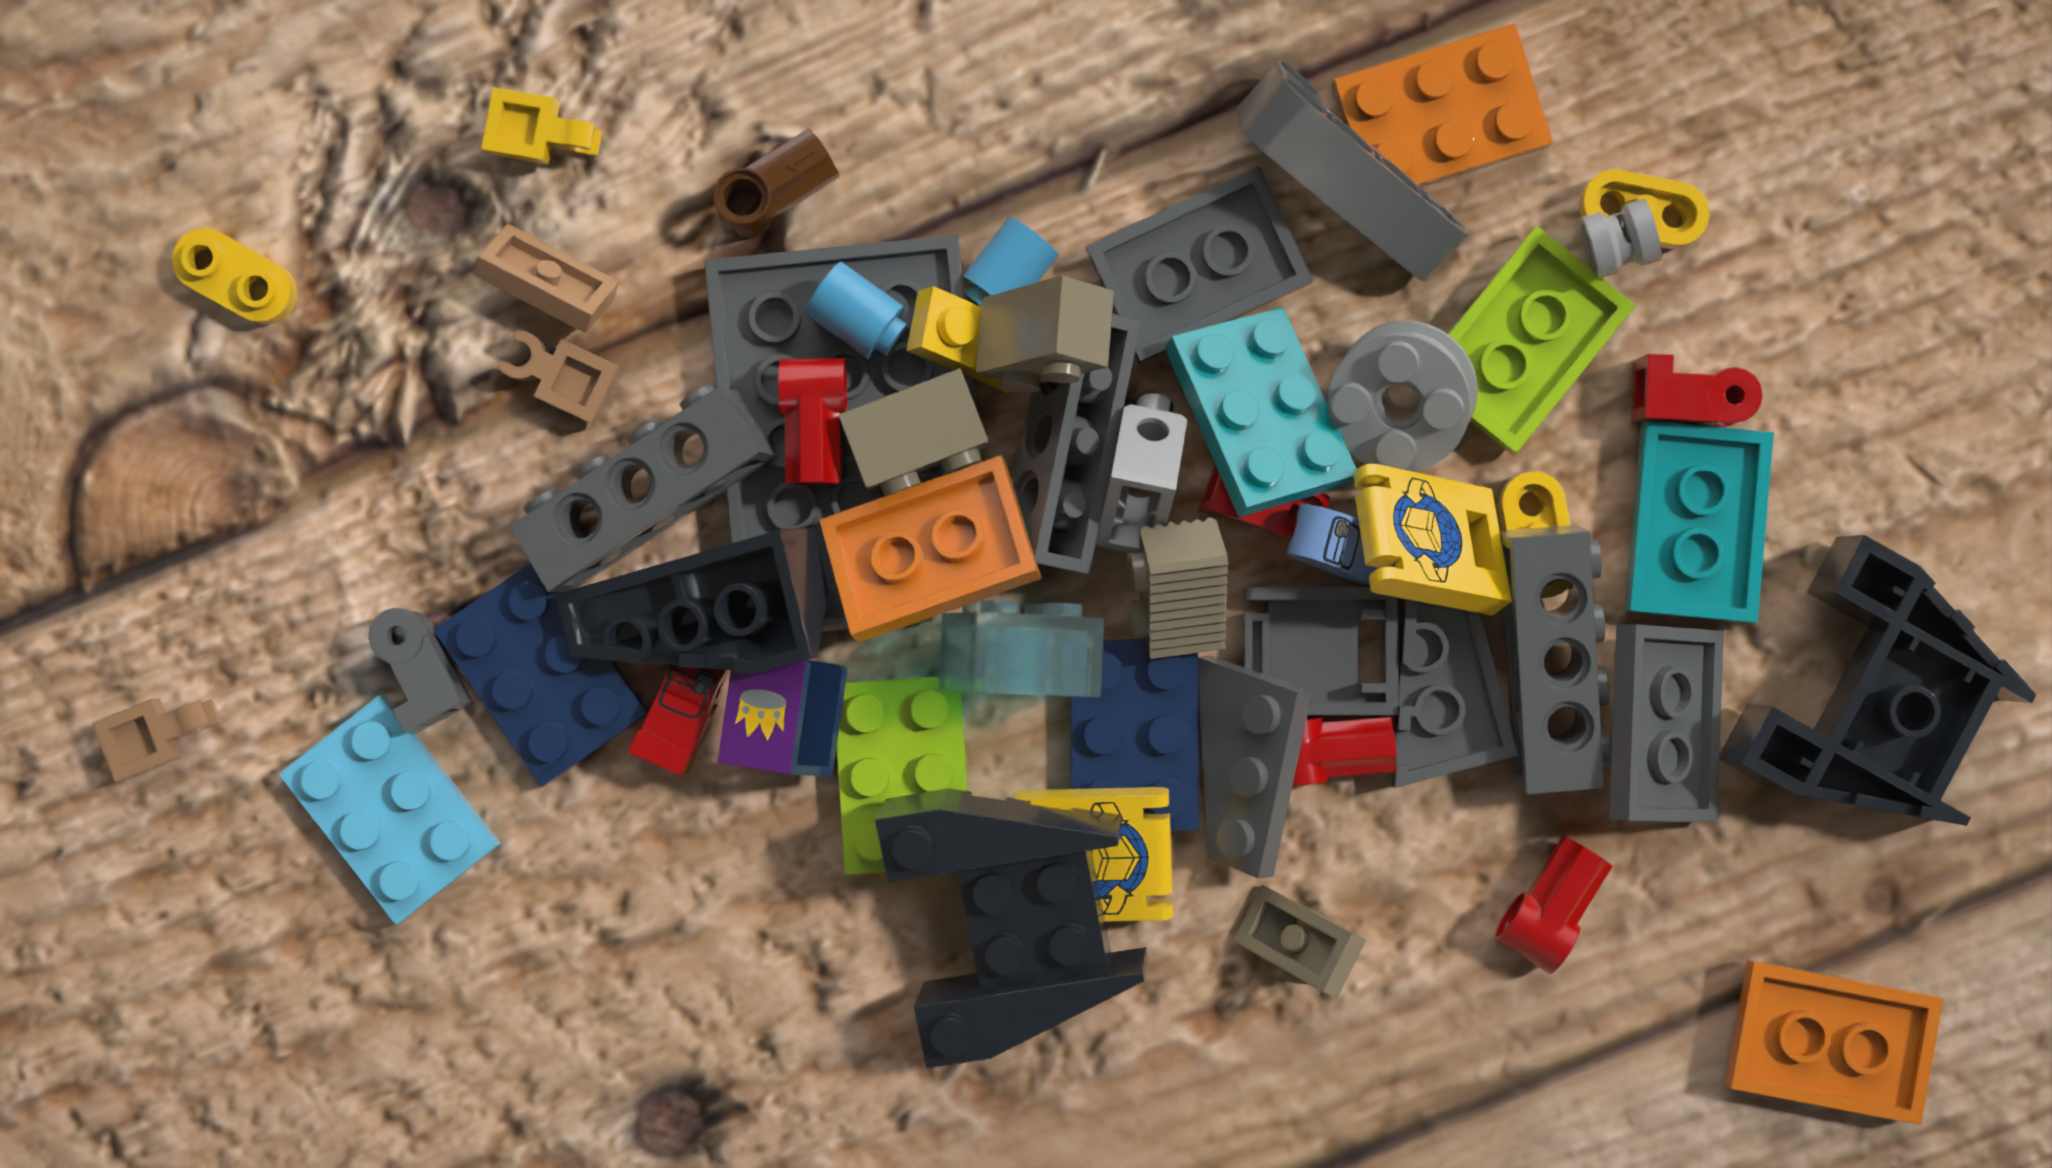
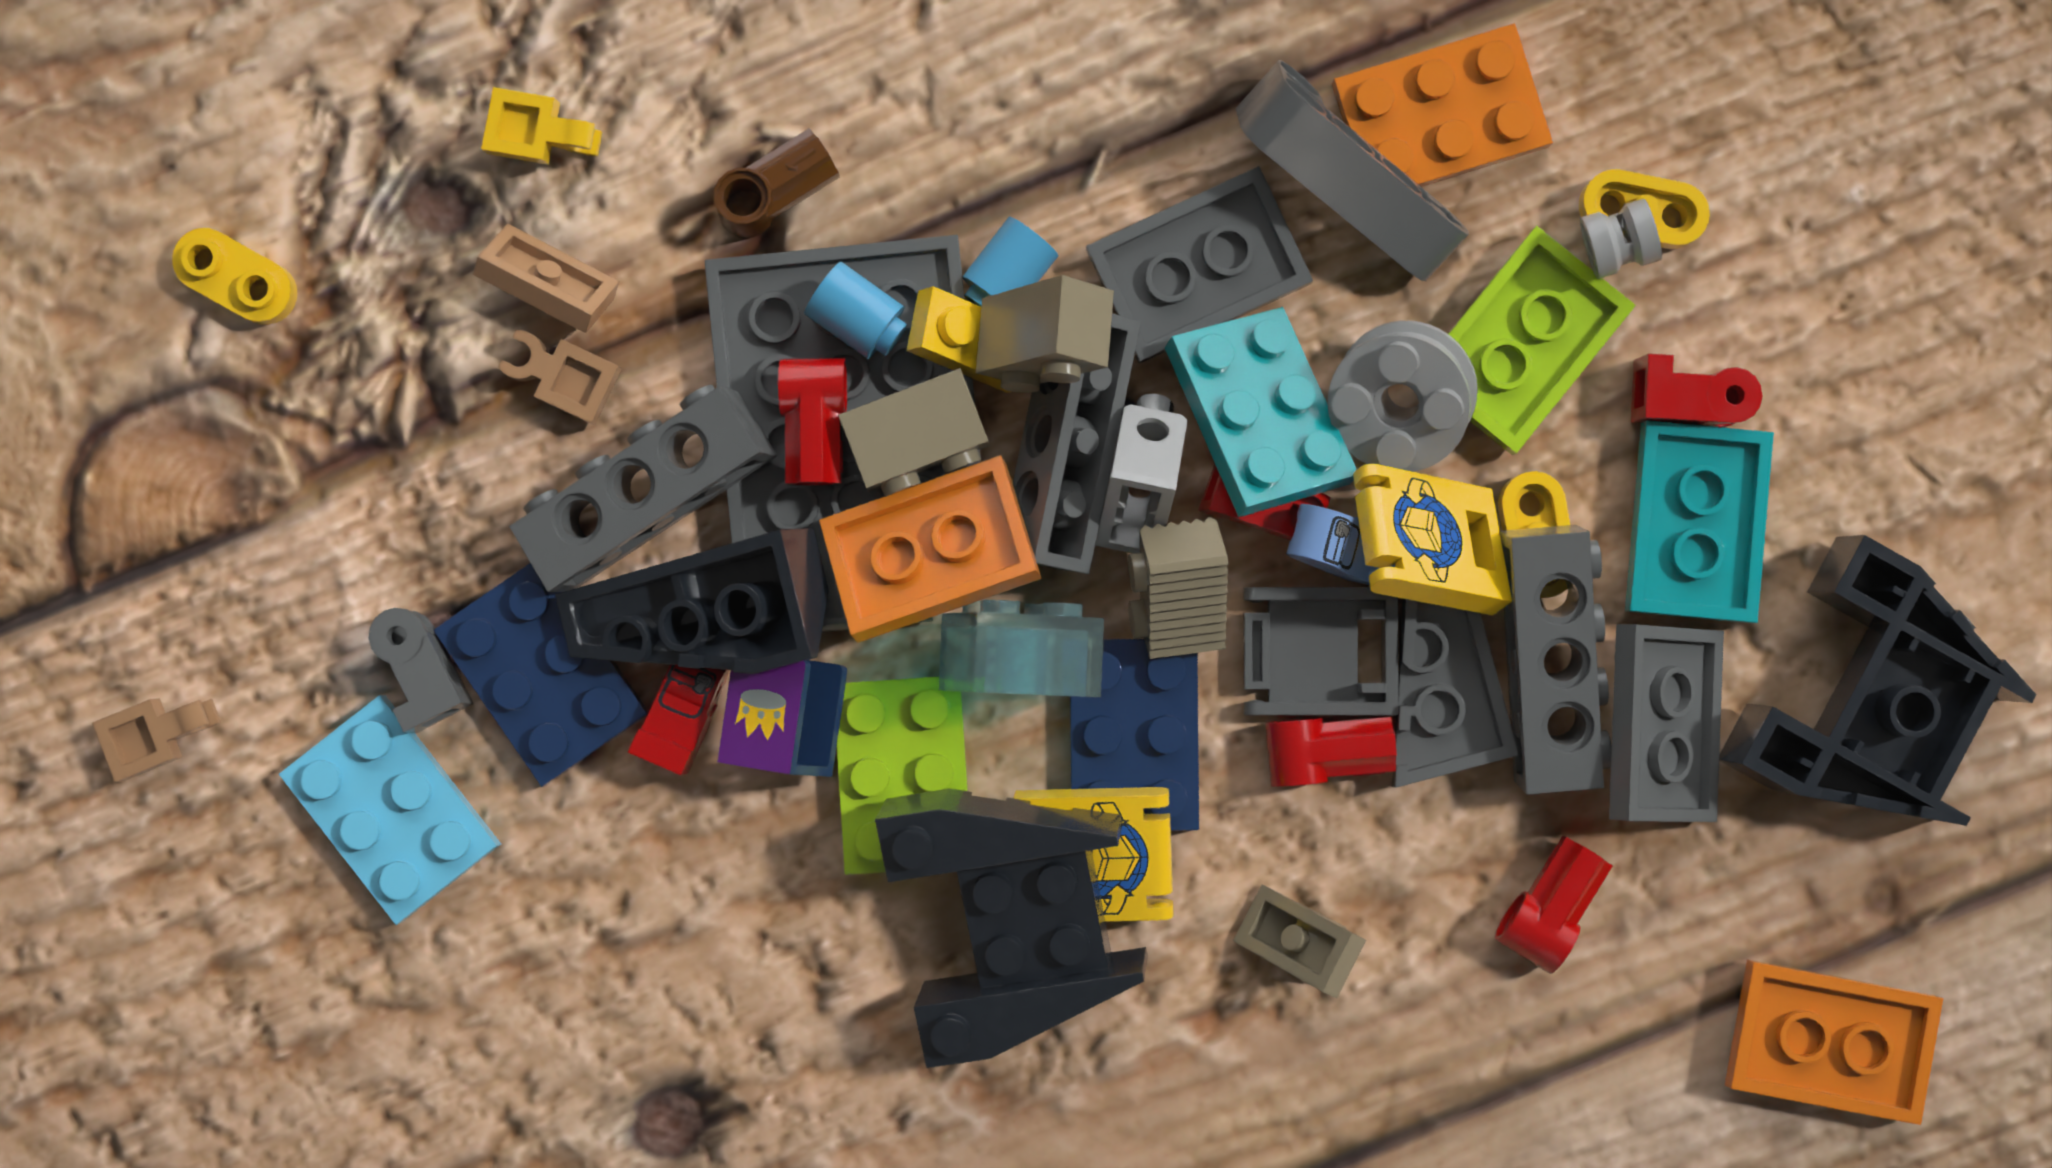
dark grey wing [1198,656,1312,879] -> none

